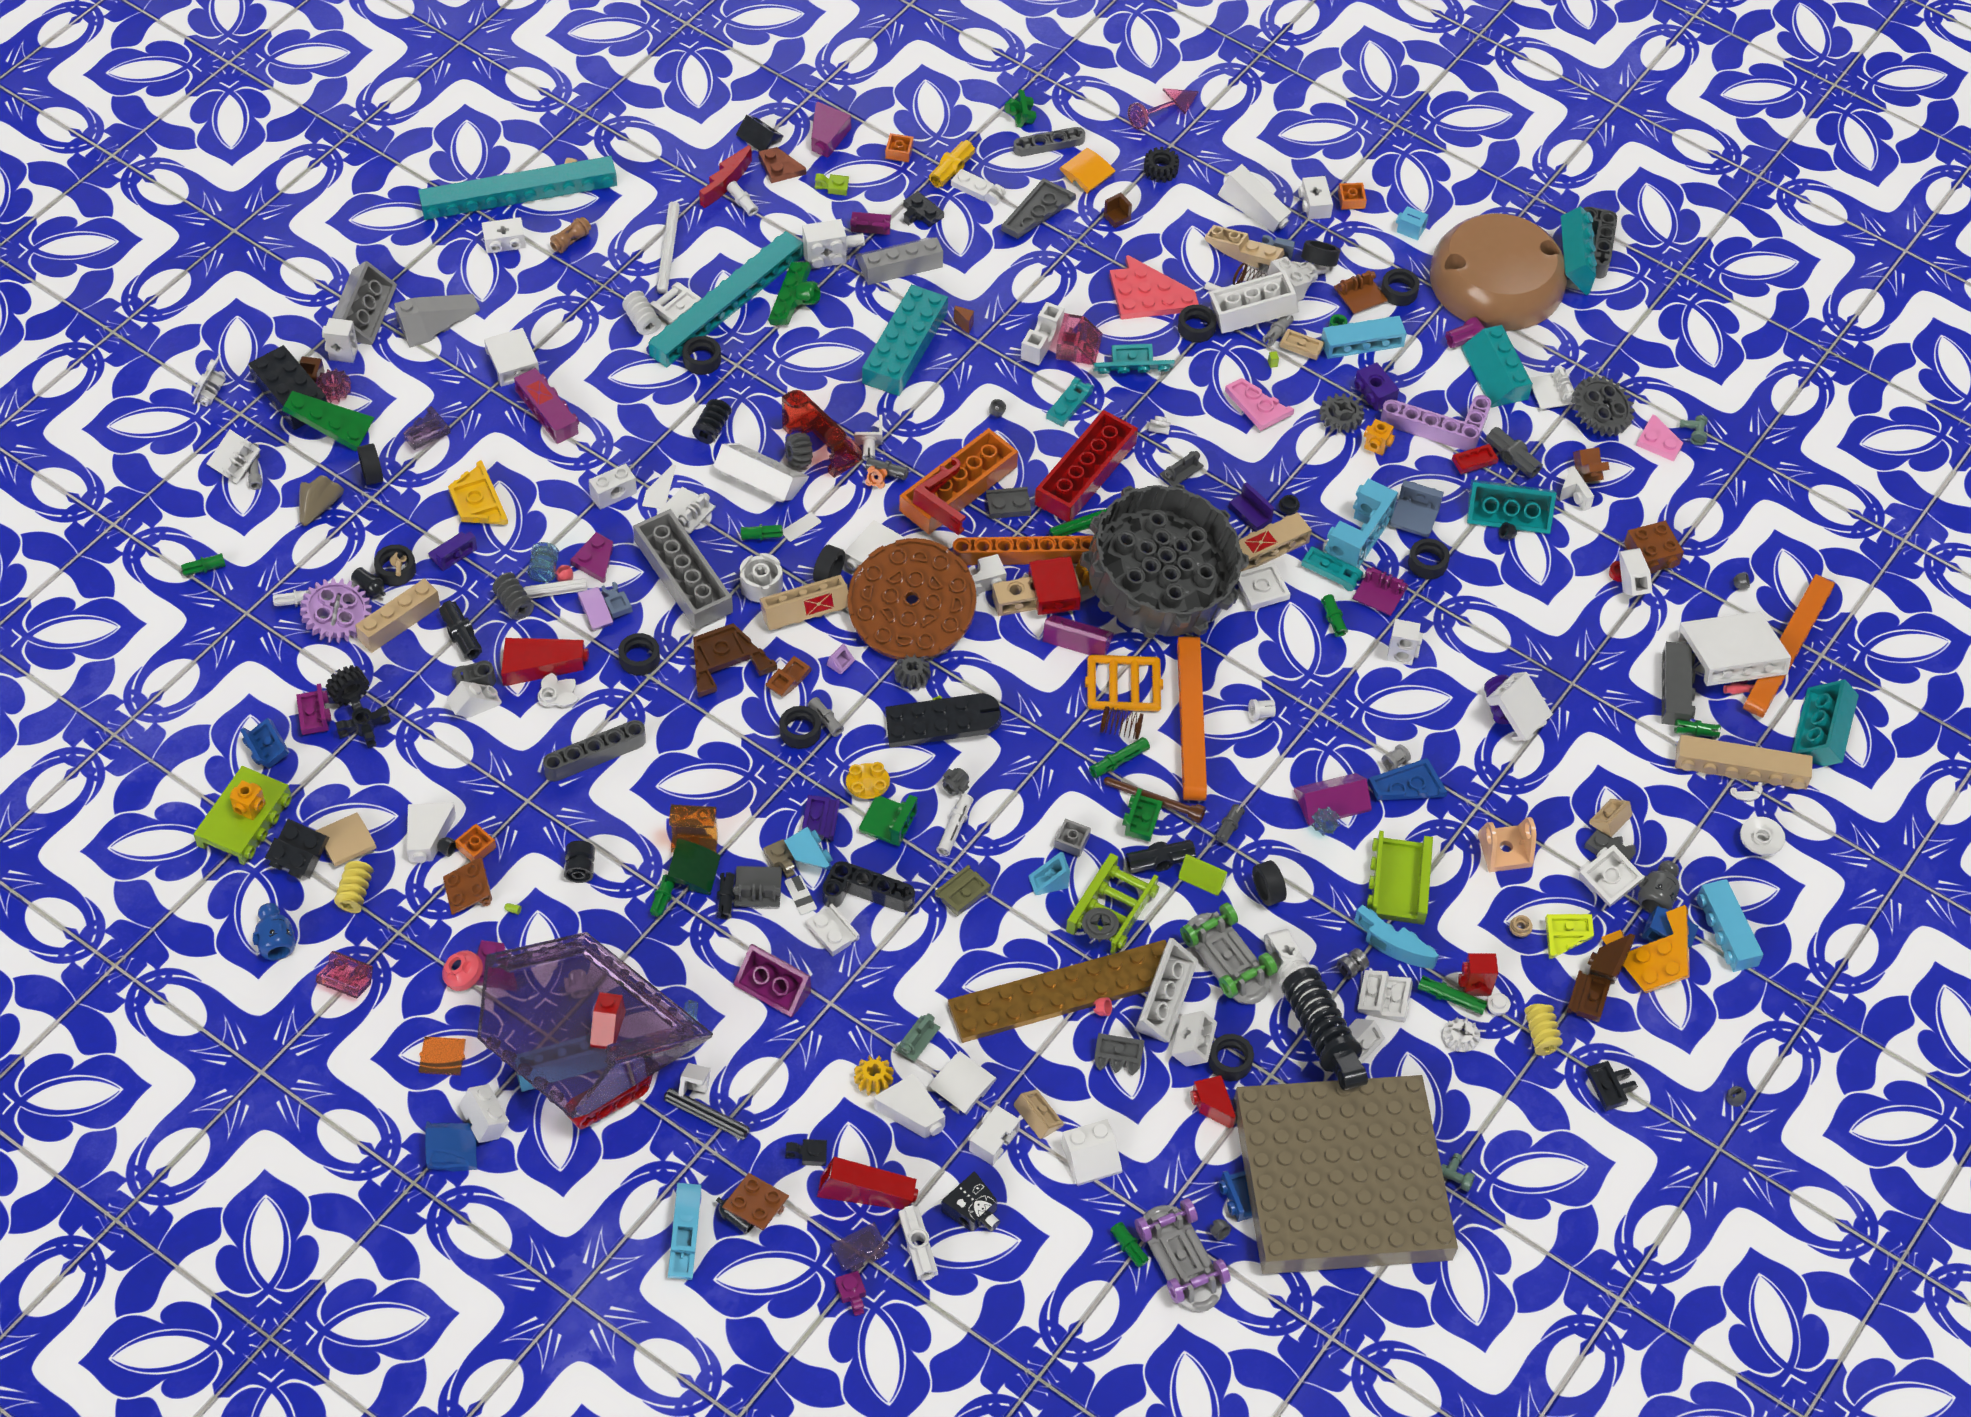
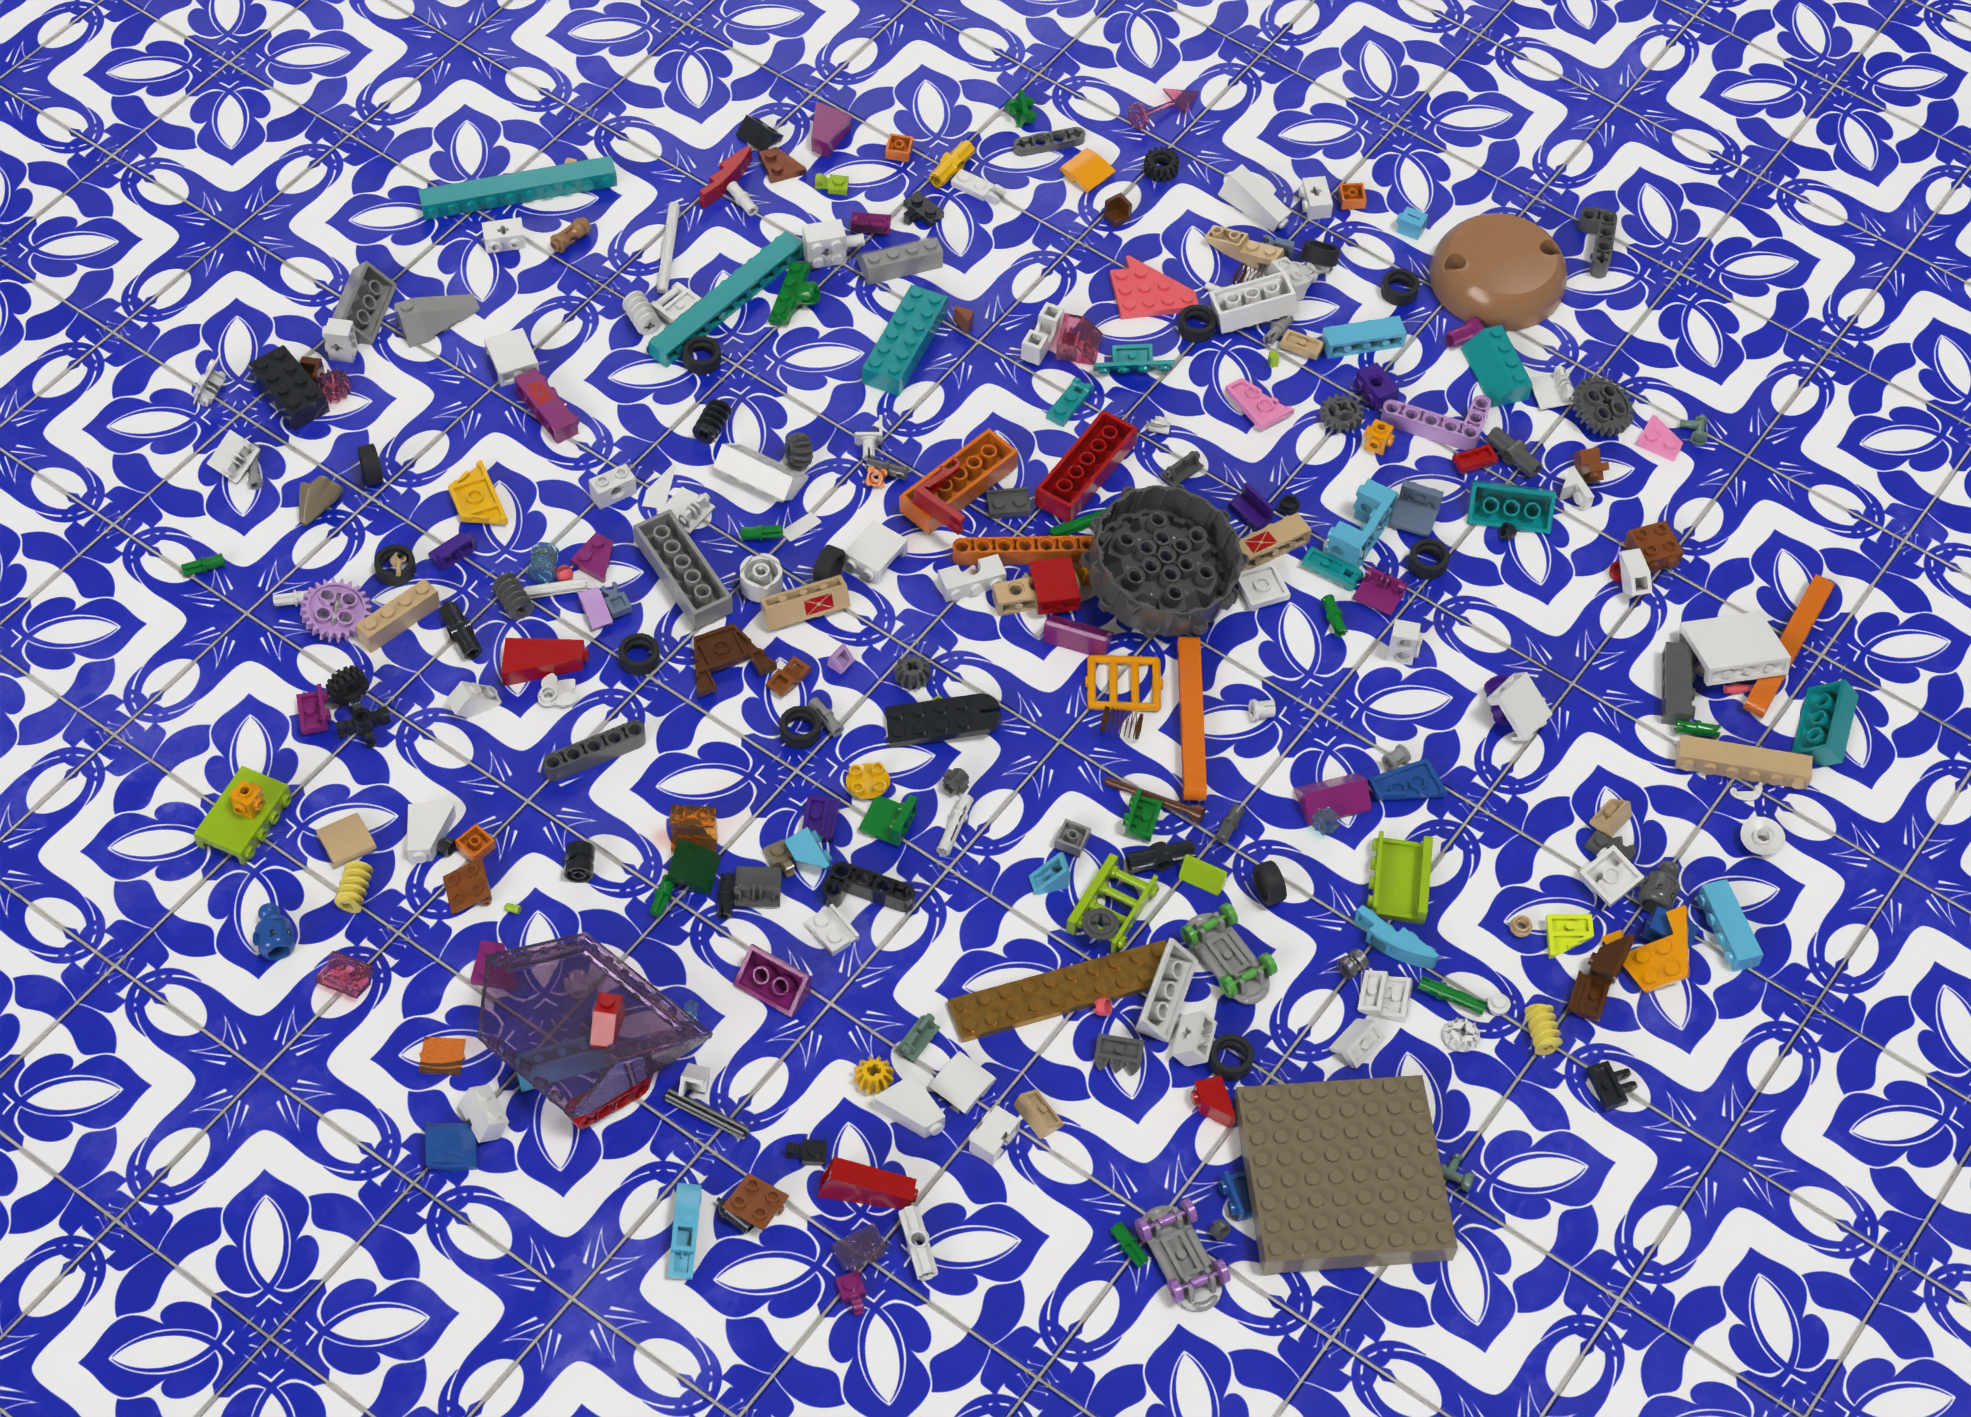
blue bracket [240,718,290,769] -> none
black plate [265,819,330,879] -> none
green wing [282,391,375,452] -> none
black piece [351,567,386,597] -> none
clear purple wing [403,406,451,450] -> none
coral piece [442,950,483,991] -> none
dark grey piece [452,660,496,688] -> none
clear red windscreen [782,390,862,478] -> none
white sticker [784,875,817,915] -> none
dark orange plate [848,538,977,660] -> none
olive plate [935,865,991,916] -> none
black torso [941,1171,1000,1231] -> none
dark grey hinge [989,399,1006,417] -> none
dark grey wing [1001,178,1076,239] -> none
white slope [1061,1119,1122,1186] -> none
green pin [1089,737,1150,779] -> none
black piece [1264,929,1368,1090] -> none
green bush [1329,314,1348,326] -> none
dark orange hinge [1334,270,1388,314] -> none
red brick [1458,953,1498,996] -> none
light nougat hose [1478,817,1536,873] -> none
teal slope [1561,206,1597,295] -> none
dark grey hinge [1726,1086,1746,1107] -> none
dark grey hinge [1733,572,1750,590] -> none

